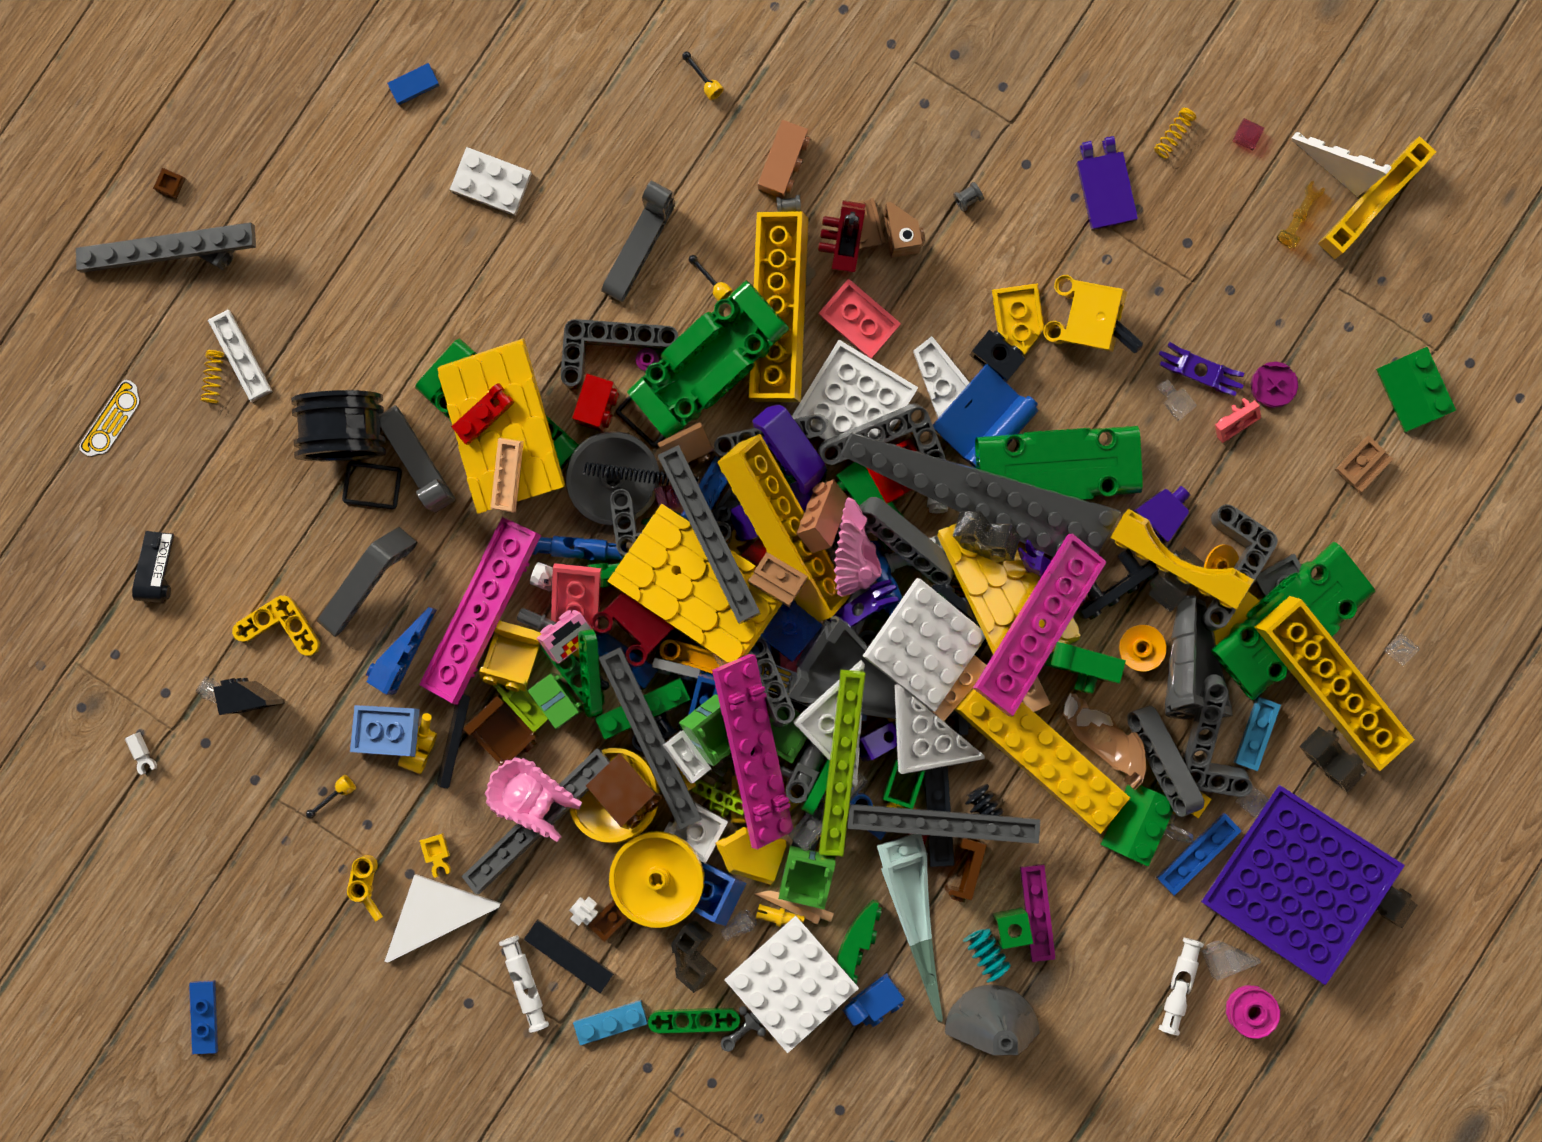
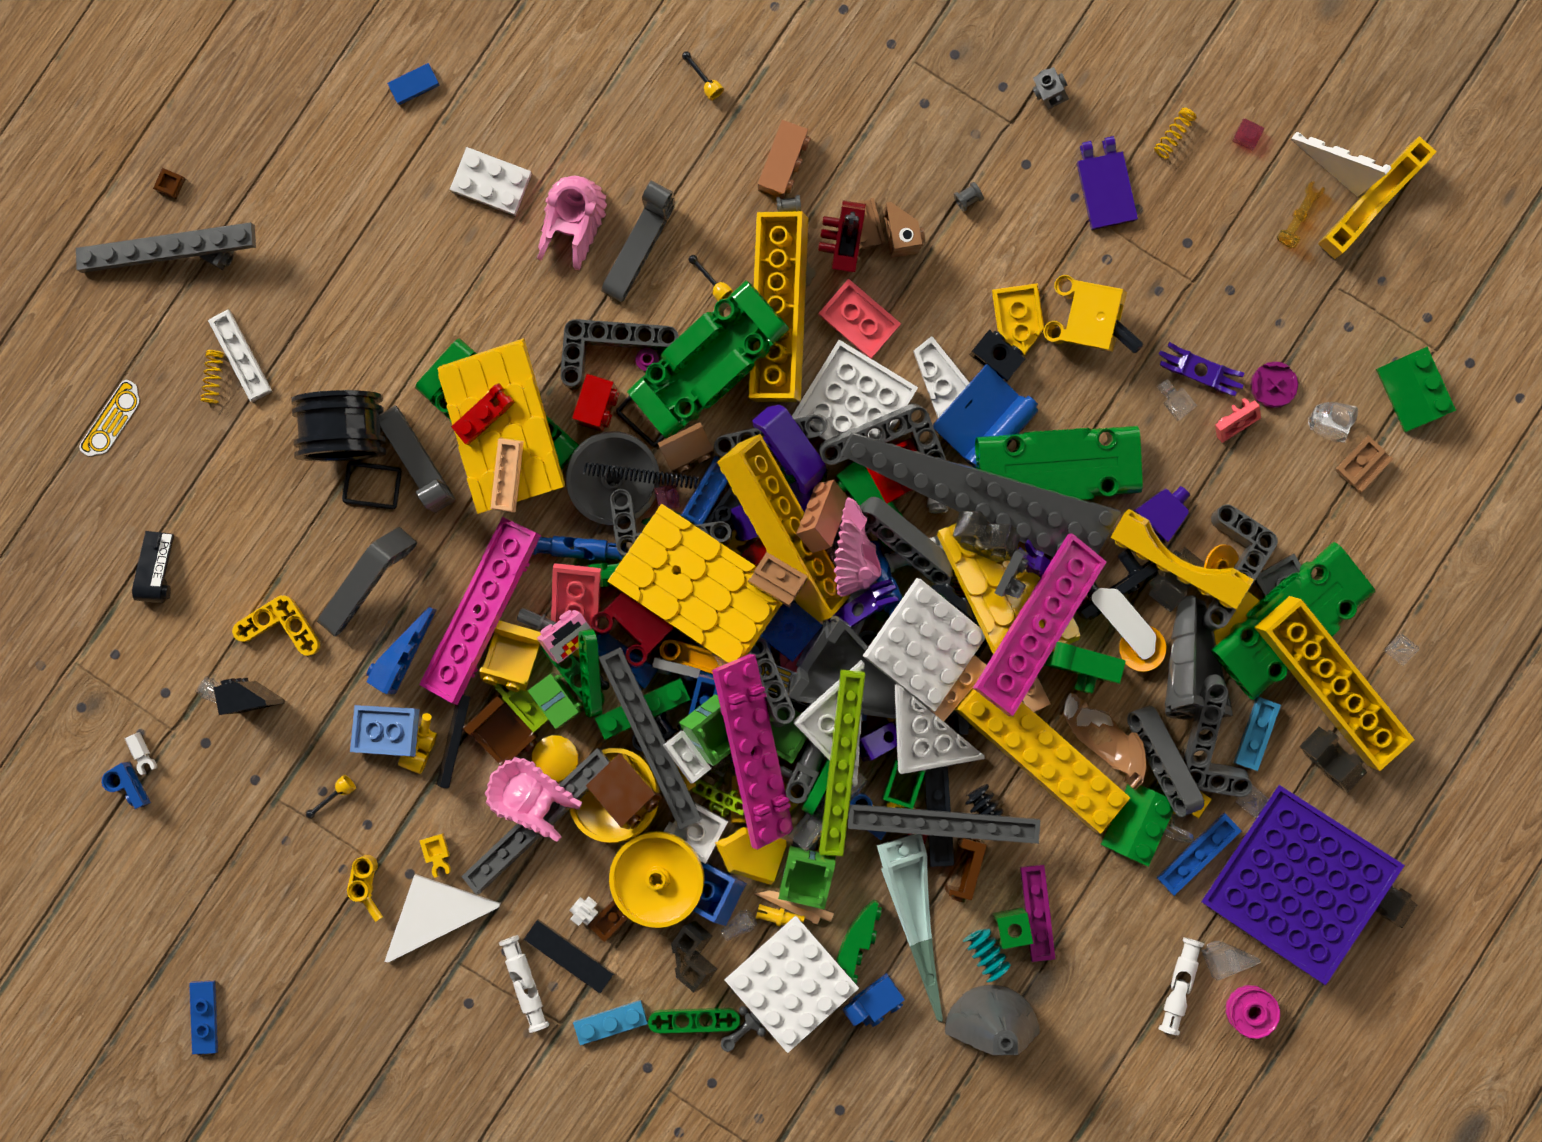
white rock [530,562,553,591] -> none
dark grey plate [657,445,761,624] -> none
none -> blue plate [101,762,151,809]
none -> yellow dish [532,735,579,782]
none -> bright pink piece [537,176,607,270]
none -> dark grey hinge [995,549,1029,598]
none -> dark grey brick [1033,67,1069,110]
none -> white sticker [1092,588,1156,659]
none -> clear piece [1308,402,1358,443]

